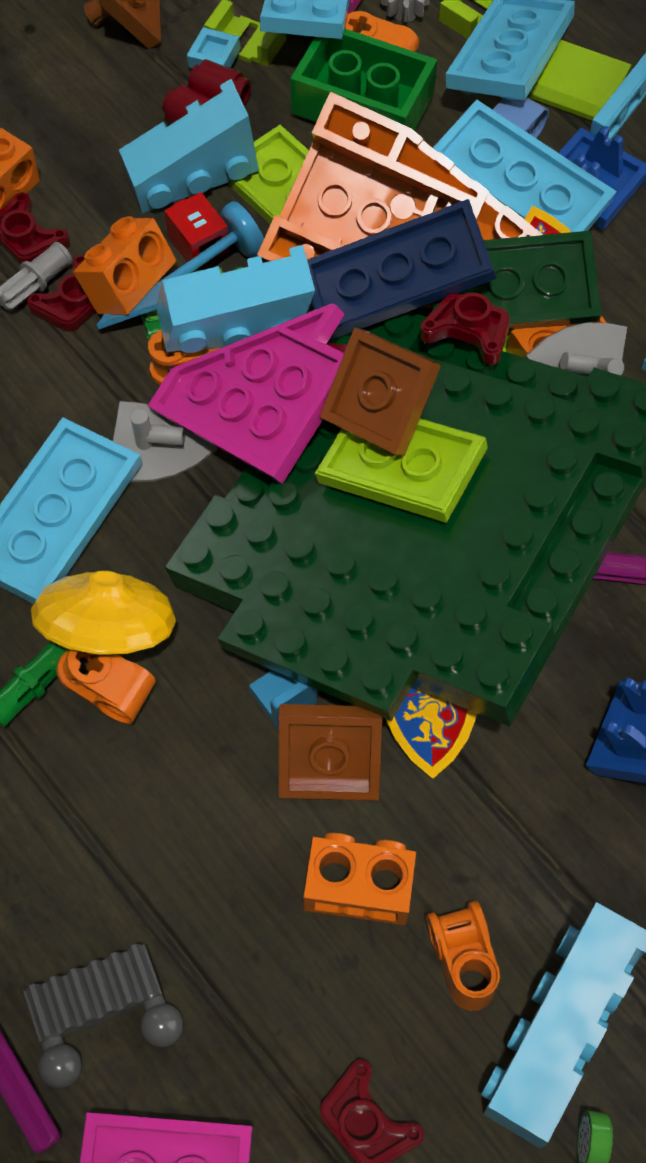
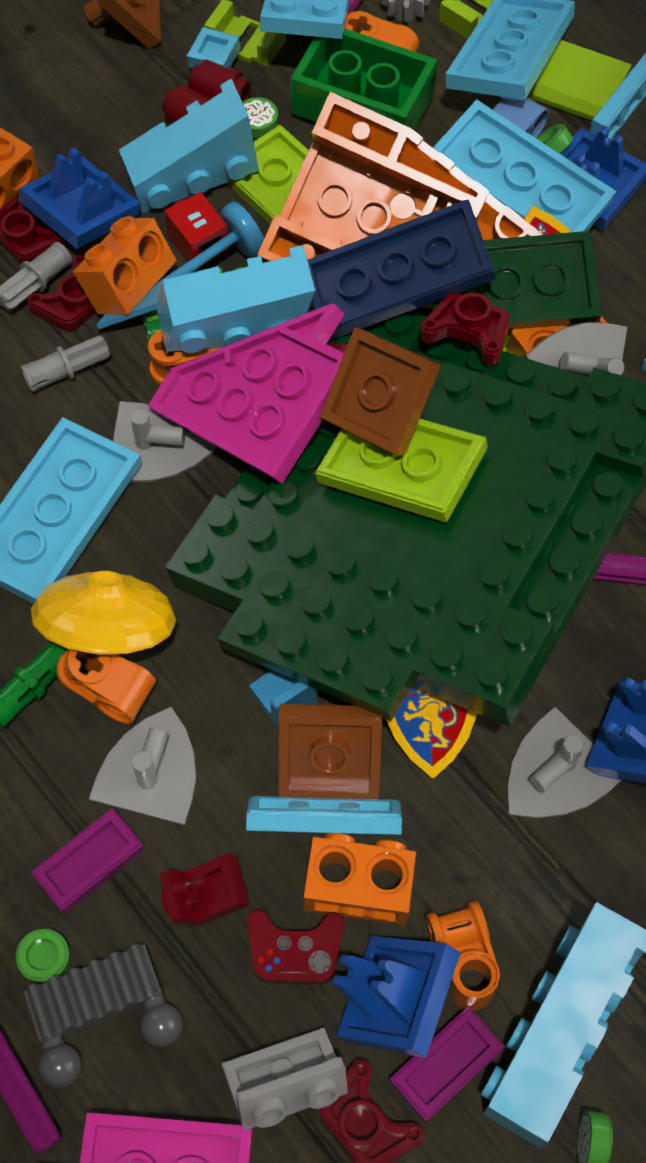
none -> bright green tile [16,929,71,984]
none -> blue plate [19,147,141,249]
none -> light grey axle [20,336,110,393]
none -> magenta tile [30,808,145,915]
none -> light grey shield [89,707,196,826]
none -> dark red bracket [160,854,250,927]
none -> light grey bracket [222,1028,348,1131]
none -> tile [243,97,278,139]
none -> medium azure tile [246,796,402,835]
none -> dark red piece [247,910,345,985]
none -> blue plate [333,936,460,1058]
none -> magenta tile [389,1006,505,1124]
none -> light grey shield [507,707,622,818]
none -> bright green tile [536,124,573,154]

